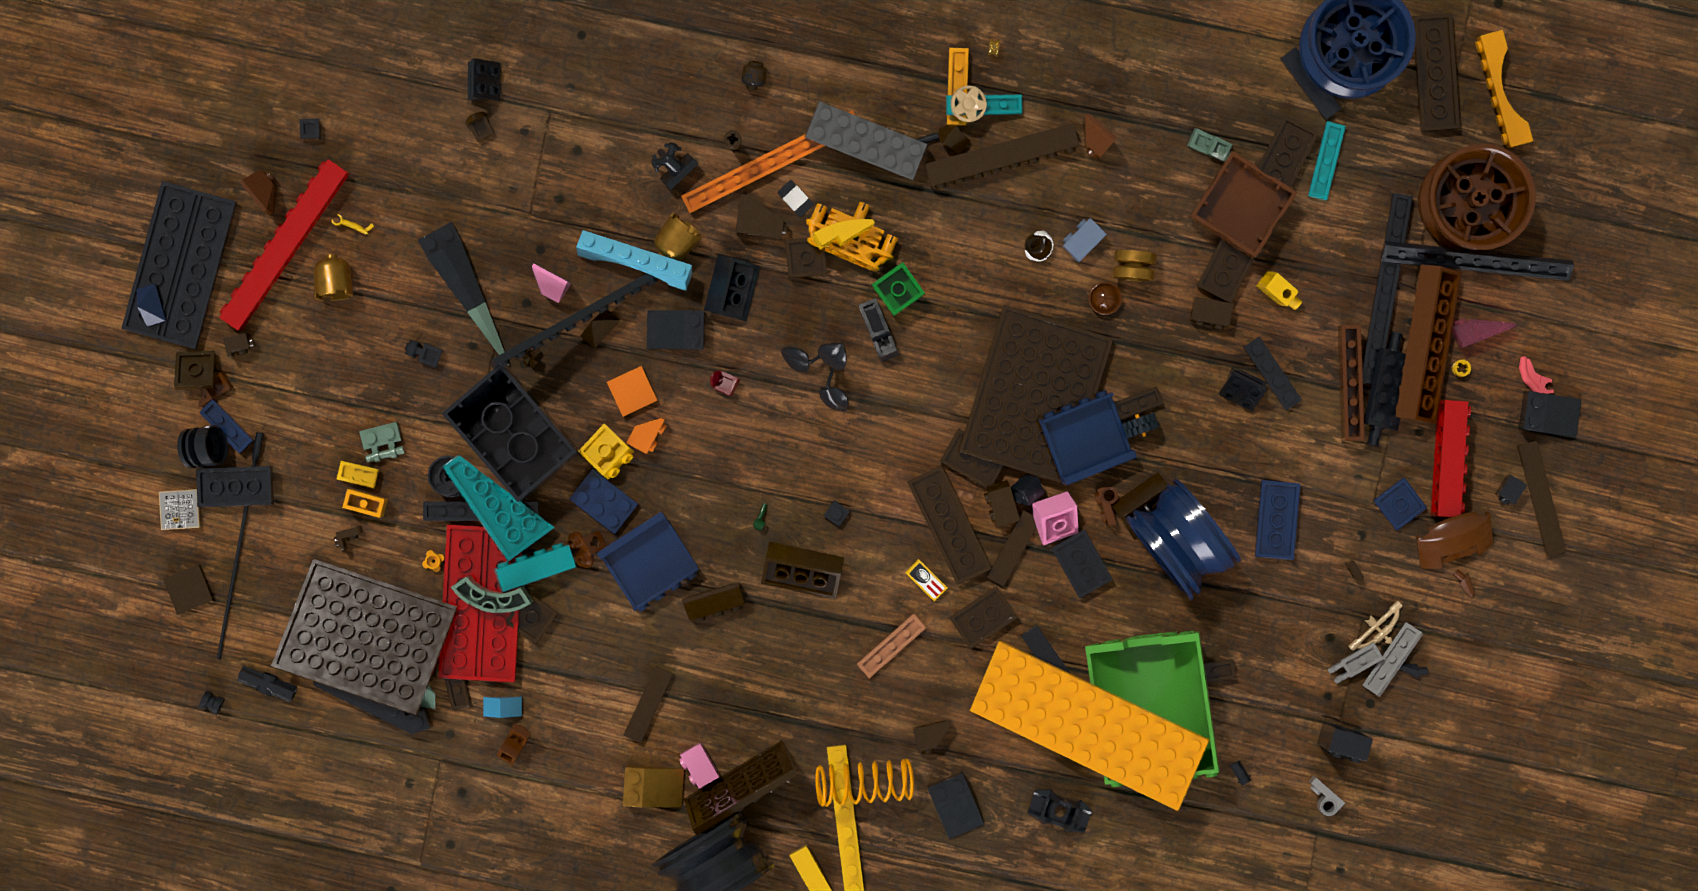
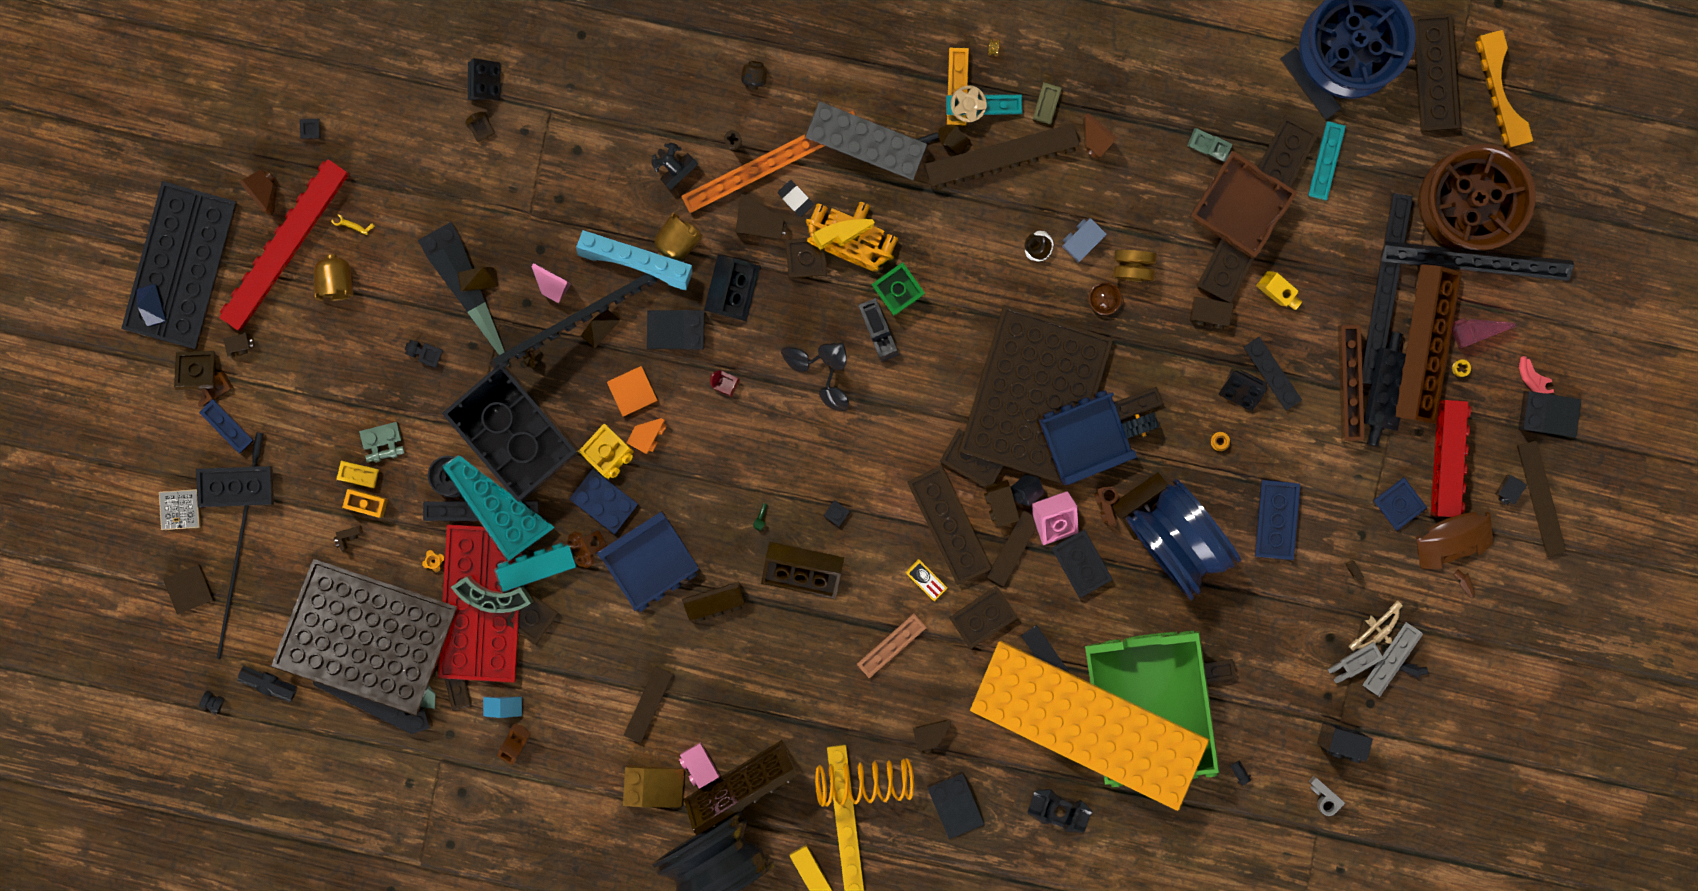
black wheel [177,425,228,469] -> none
none -> dark brown slope [457,267,498,292]
none -> olive tile [1032,82,1062,125]
none -> light orange plate [1211,432,1230,451]

